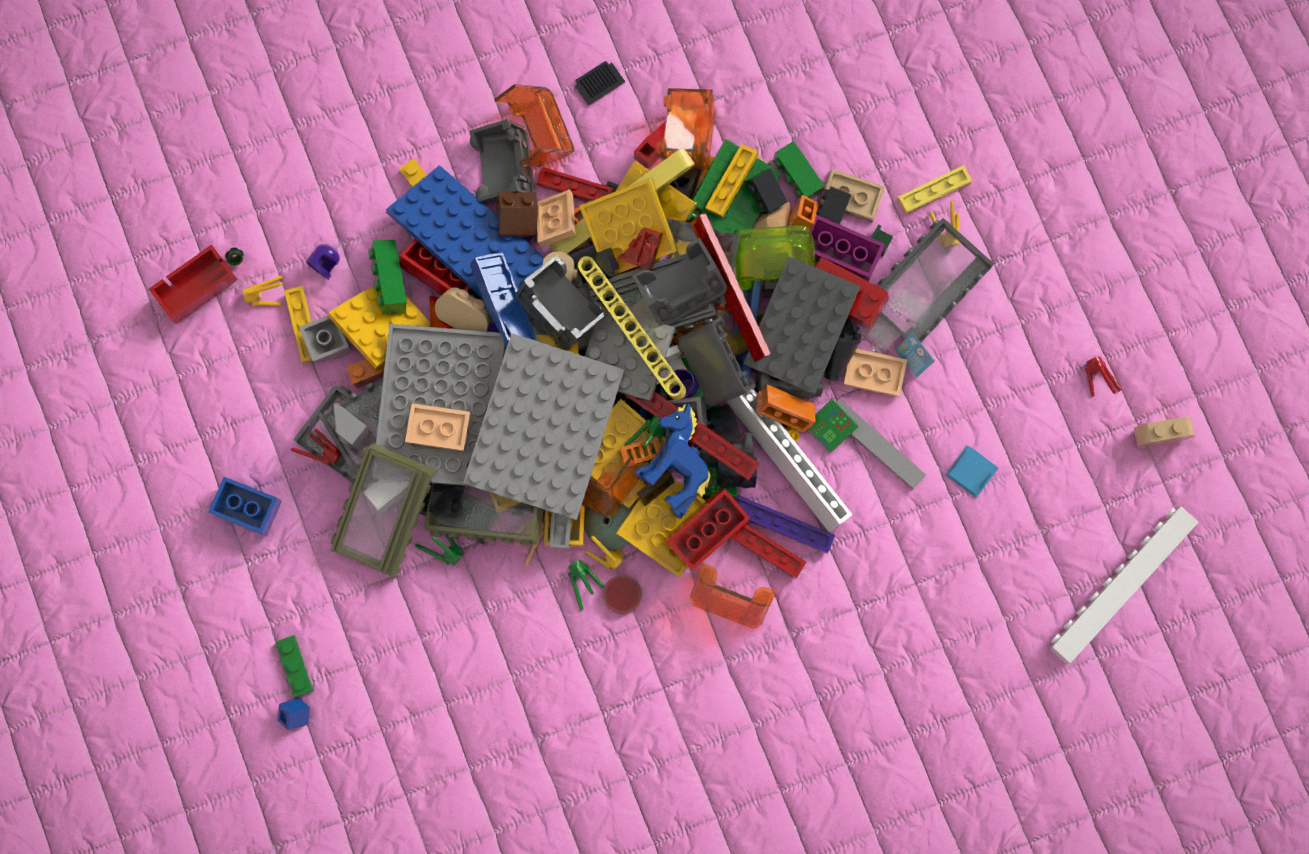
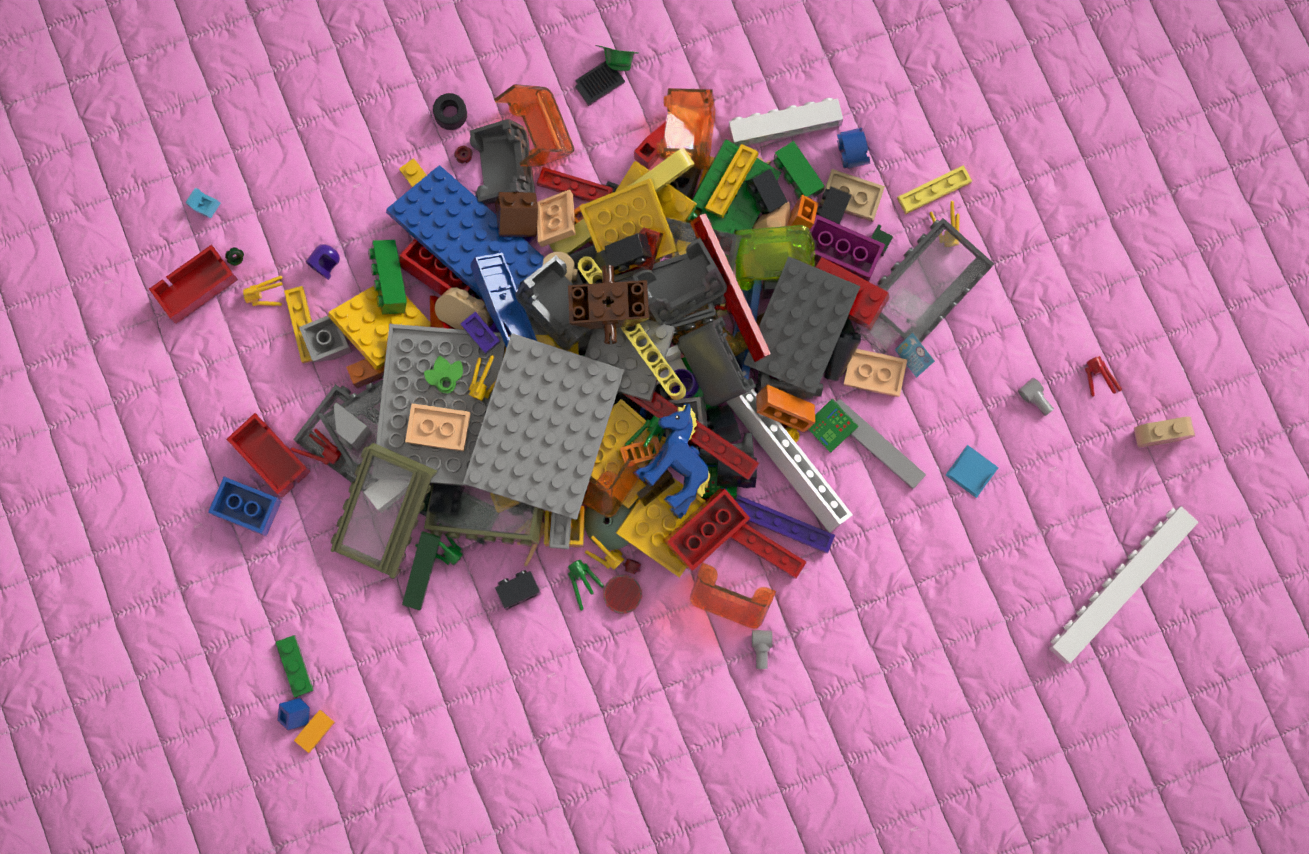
none -> medium azure bracket [186,188,221,219]
none -> red piece [226,413,311,498]
none -> light orange tile [294,709,335,753]
none -> dark green tile [402,531,441,610]
none -> bright green plate [424,356,463,394]
none -> black tyre [433,93,467,130]
none -> dark red plate [454,146,473,164]
none -> dark purple plate [460,311,500,354]
none -> yellow plant [468,355,497,401]
none -> black brick [495,570,541,610]
none -> reddish brown slope [568,265,649,345]
none -> green piece [595,45,639,71]
none -> black brick [605,233,652,272]
none -> dark red plate [623,558,641,574]
none -> white brick [728,98,843,147]
none -> light grey pin [752,630,772,669]
none -> blue brick [837,127,870,169]
none -> light grey pin [1018,378,1054,416]

